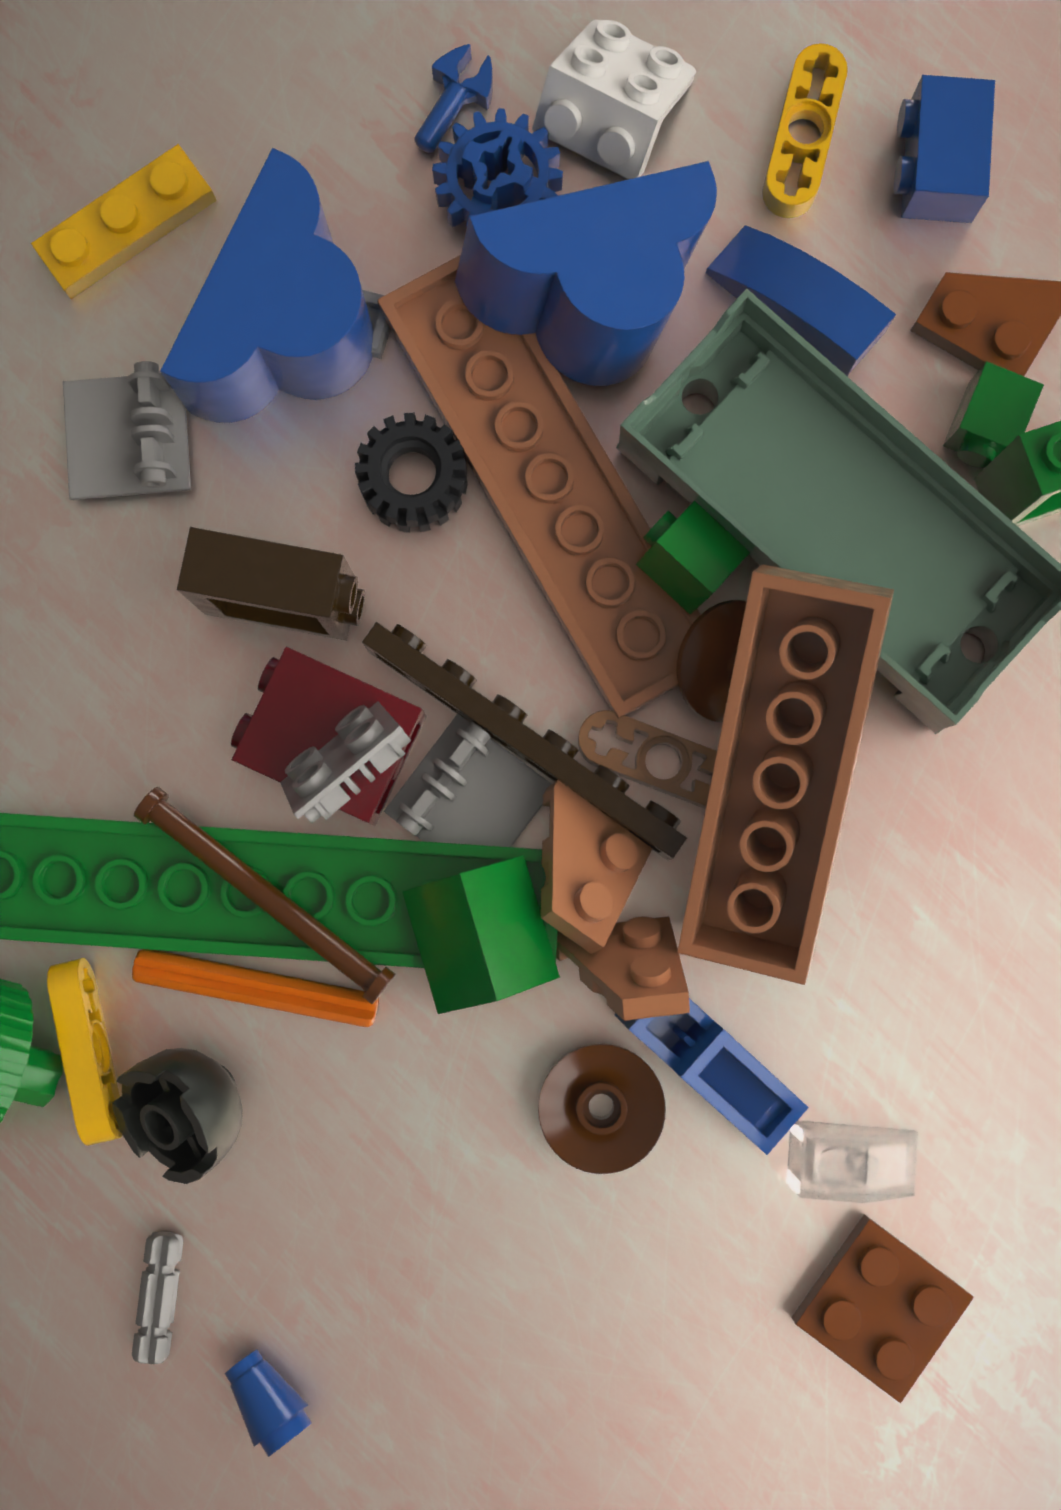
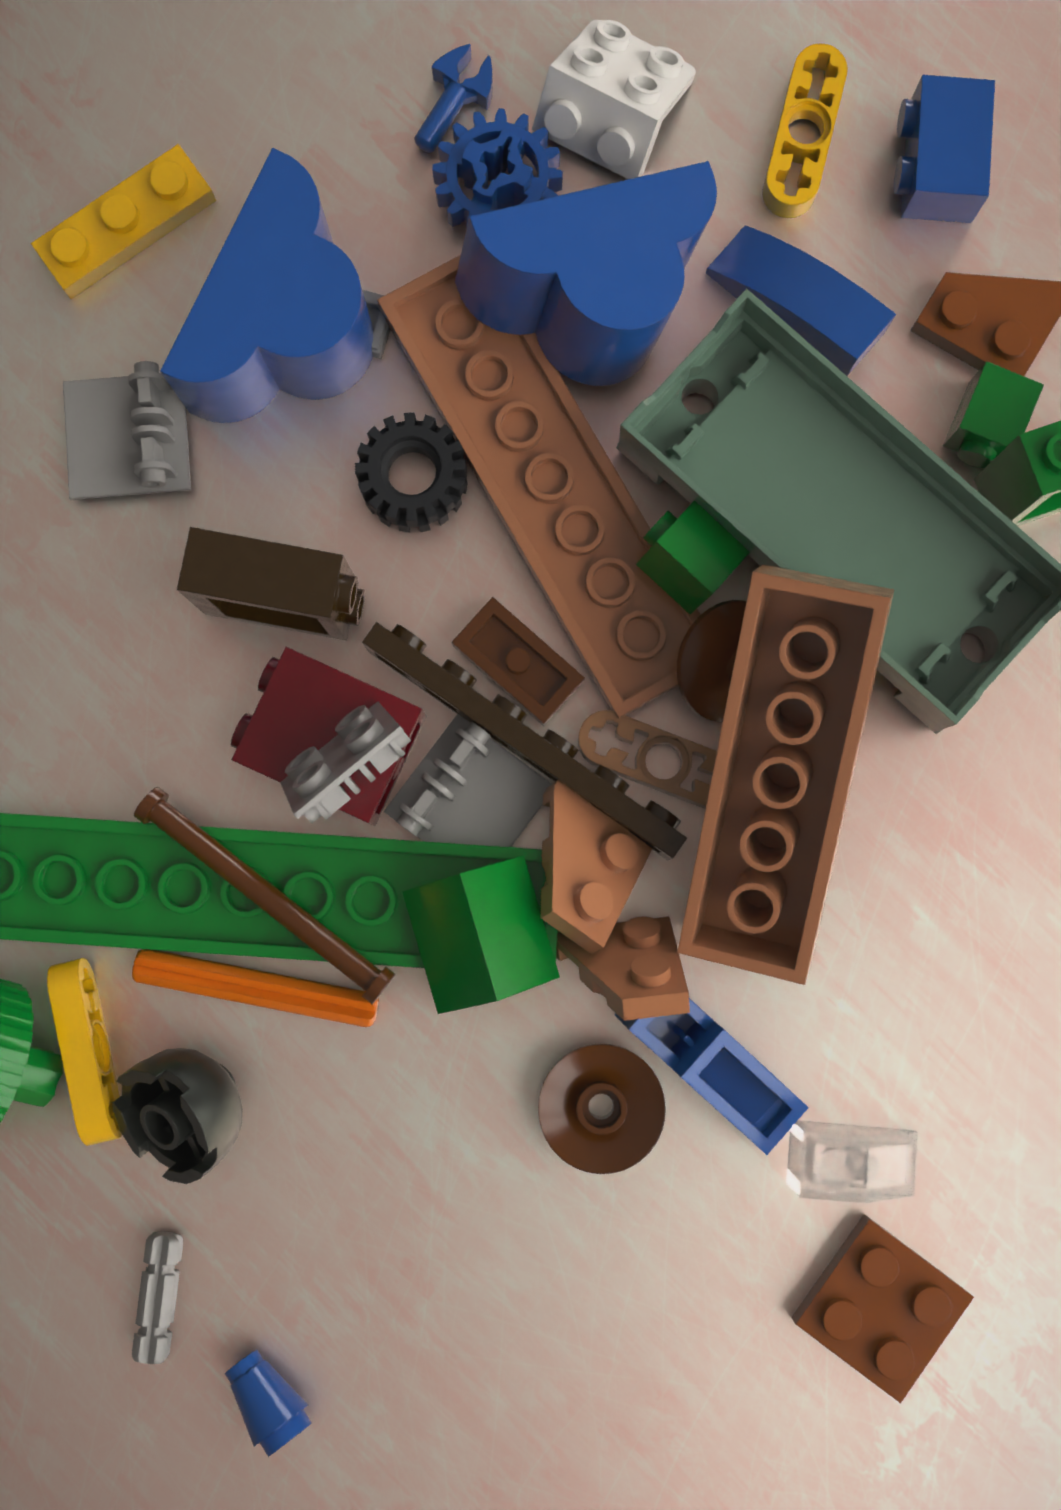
none -> reddish brown plate [452,597,585,726]

